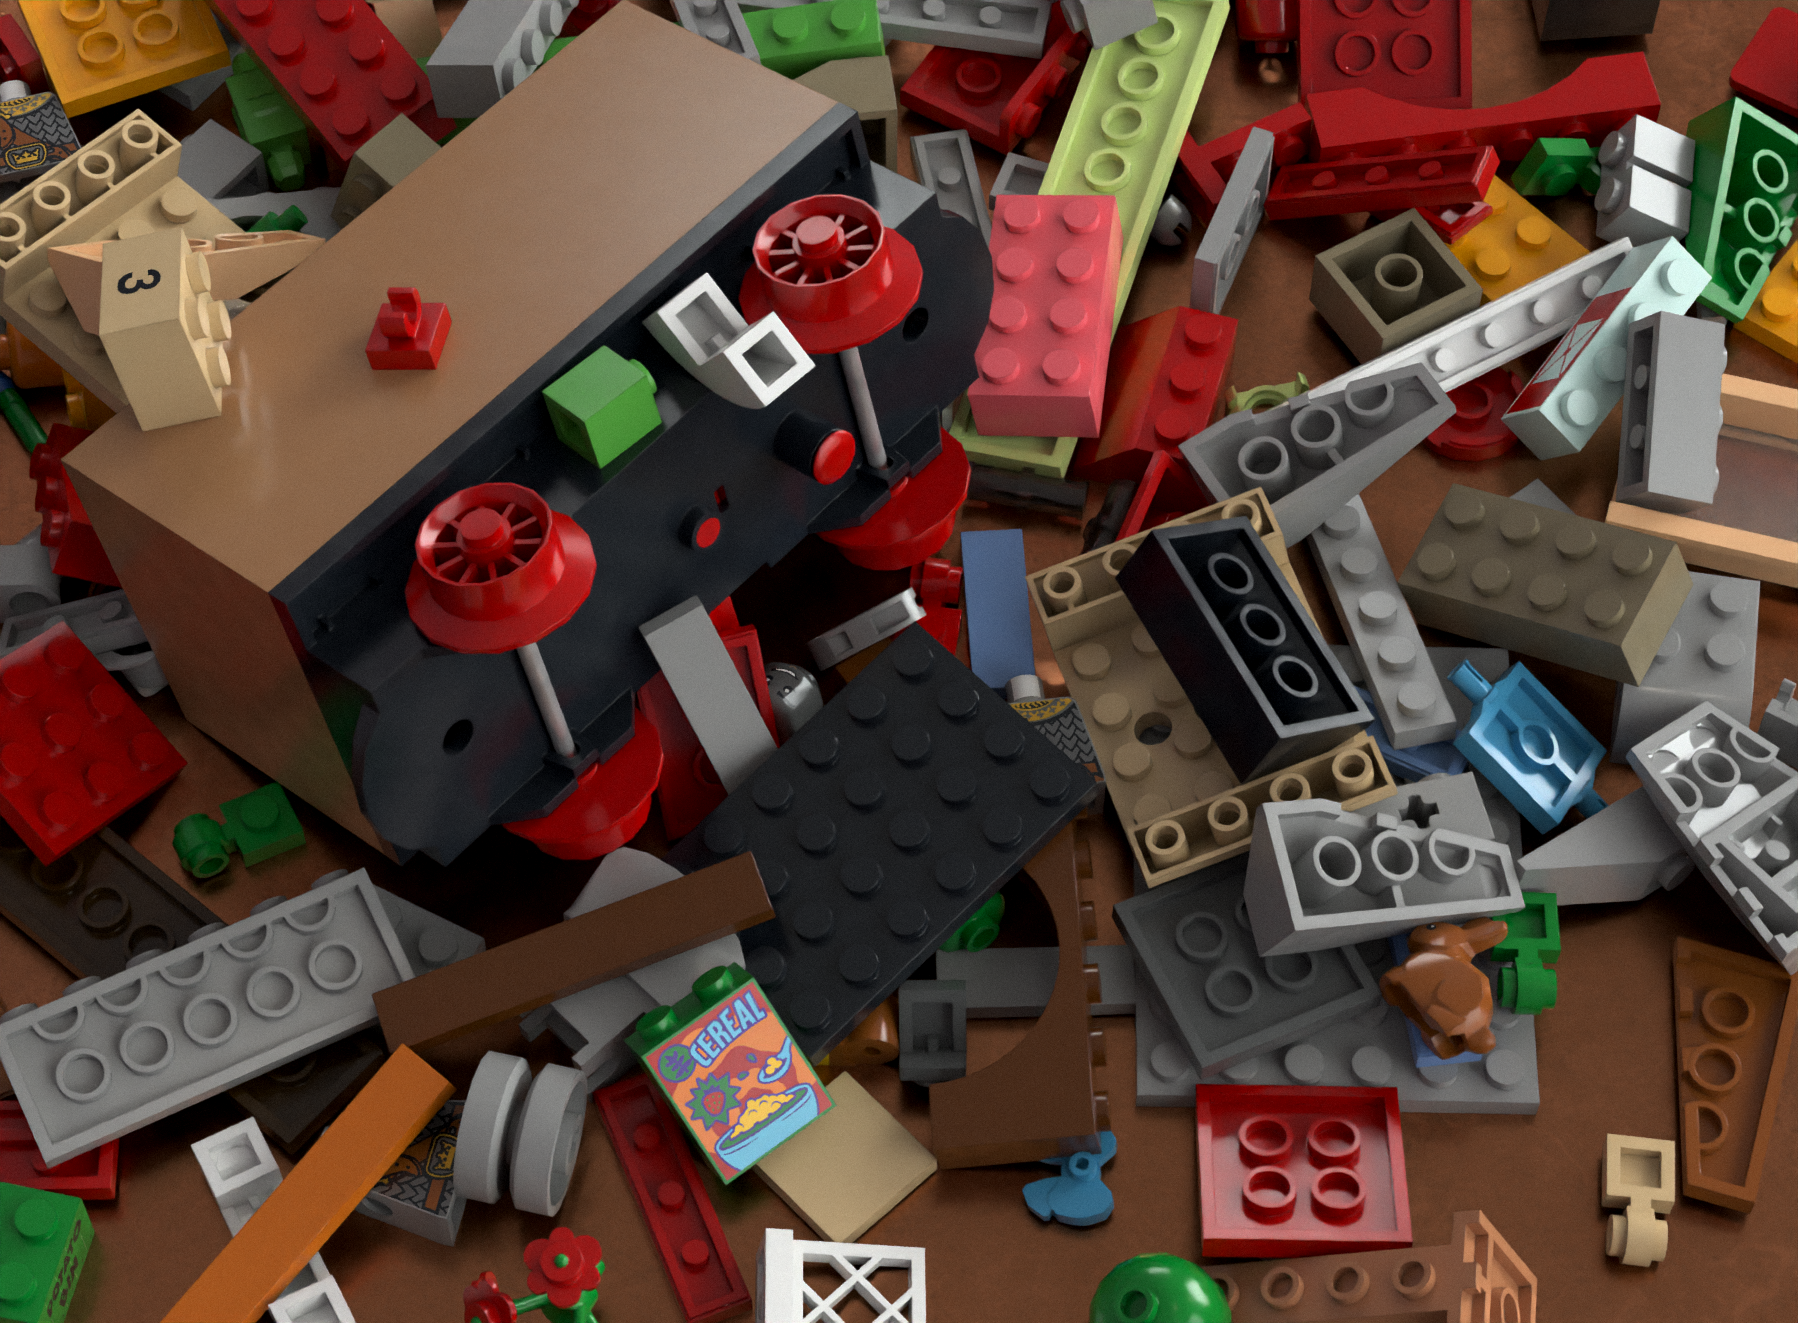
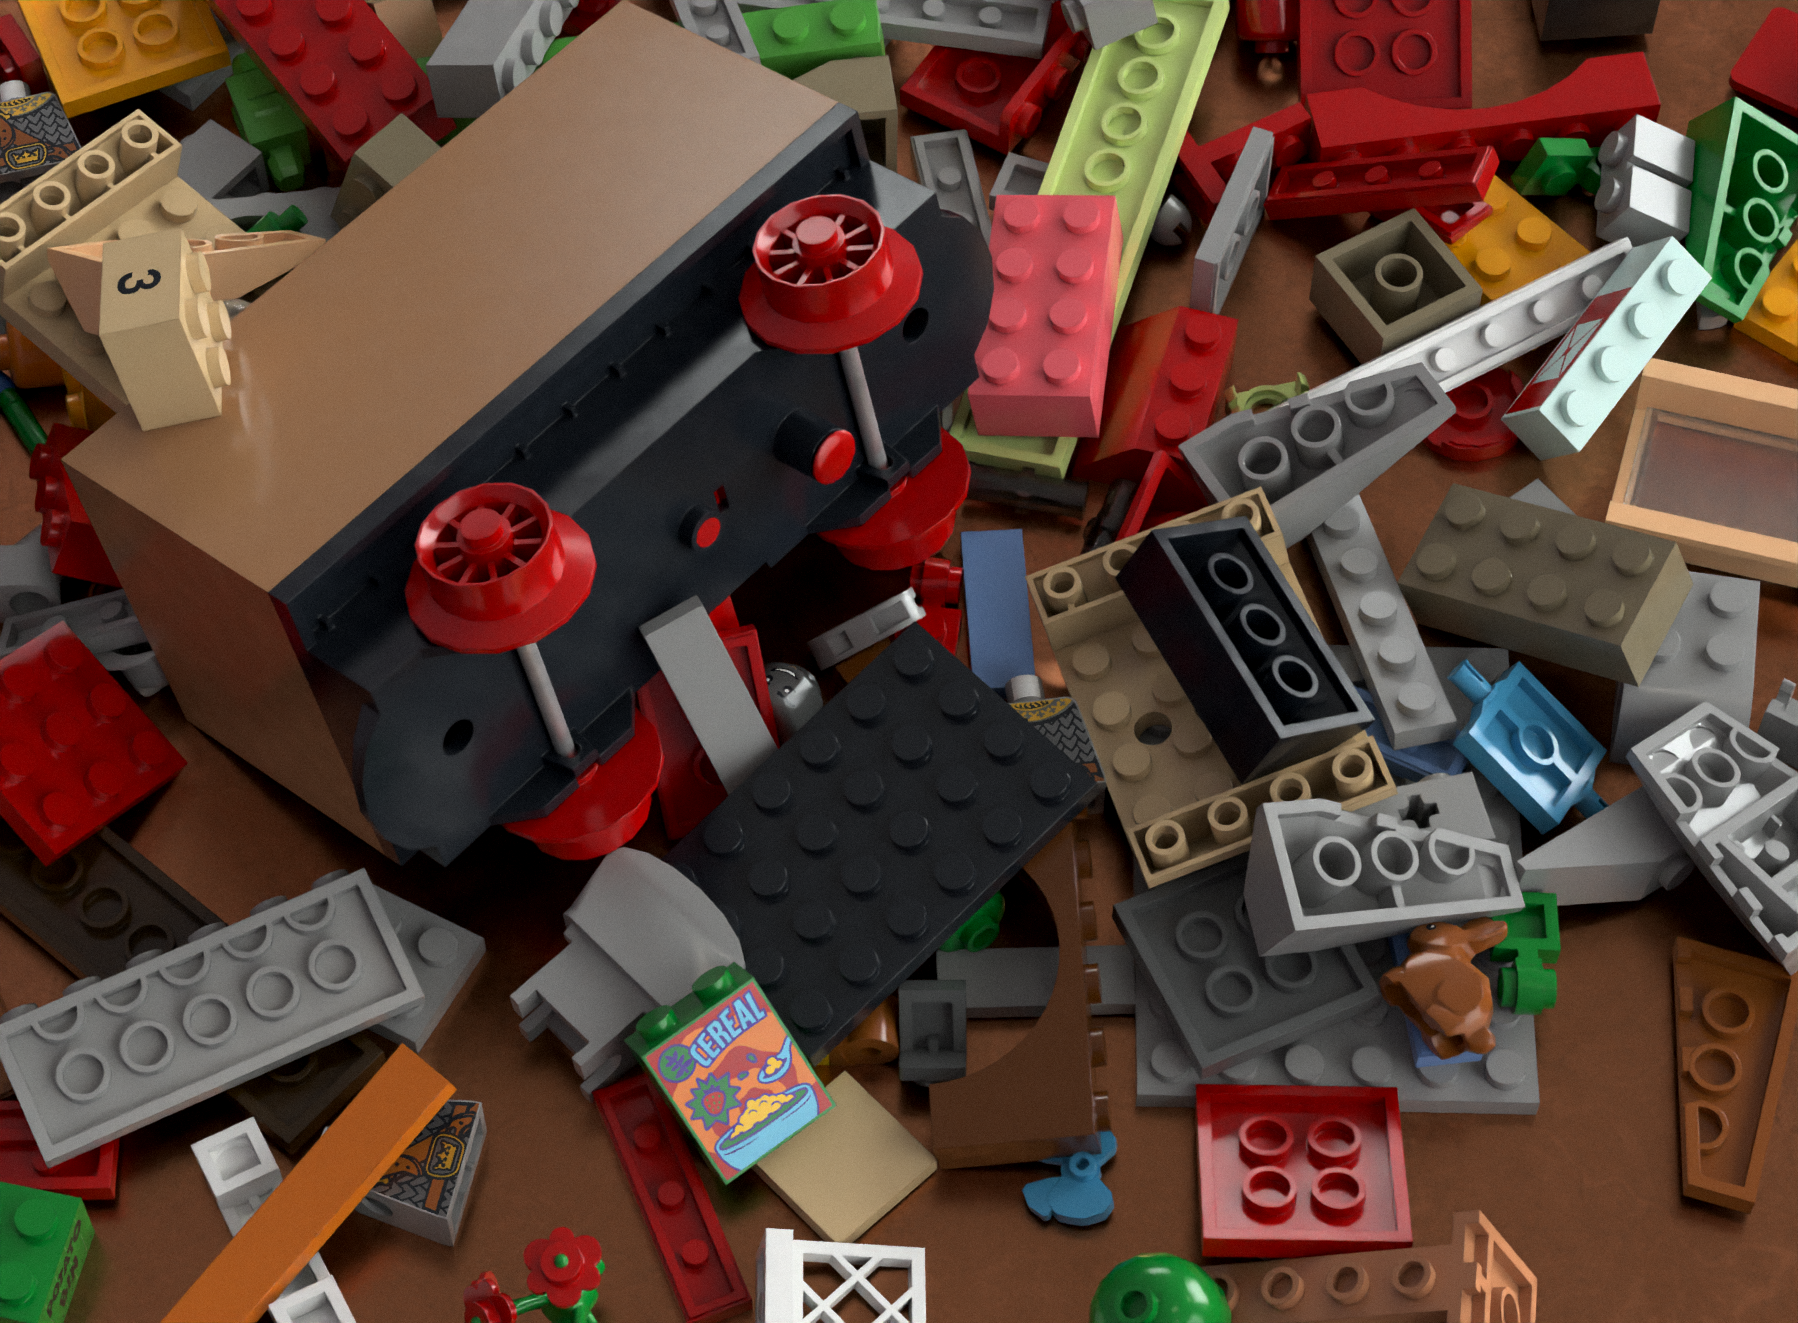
green plate [172,781,306,878] -> none
red tile [365,287,452,370] -> none
reddish brown tile [371,851,776,1055] -> none
light grey wheel [453,1051,588,1217] -> none
bright green brick [542,345,662,469] -> none
white brick [642,273,816,409] -> none
tan plate [1602,1133,1675,1267] -> none
light grey brick [1616,311,1727,514] -> none

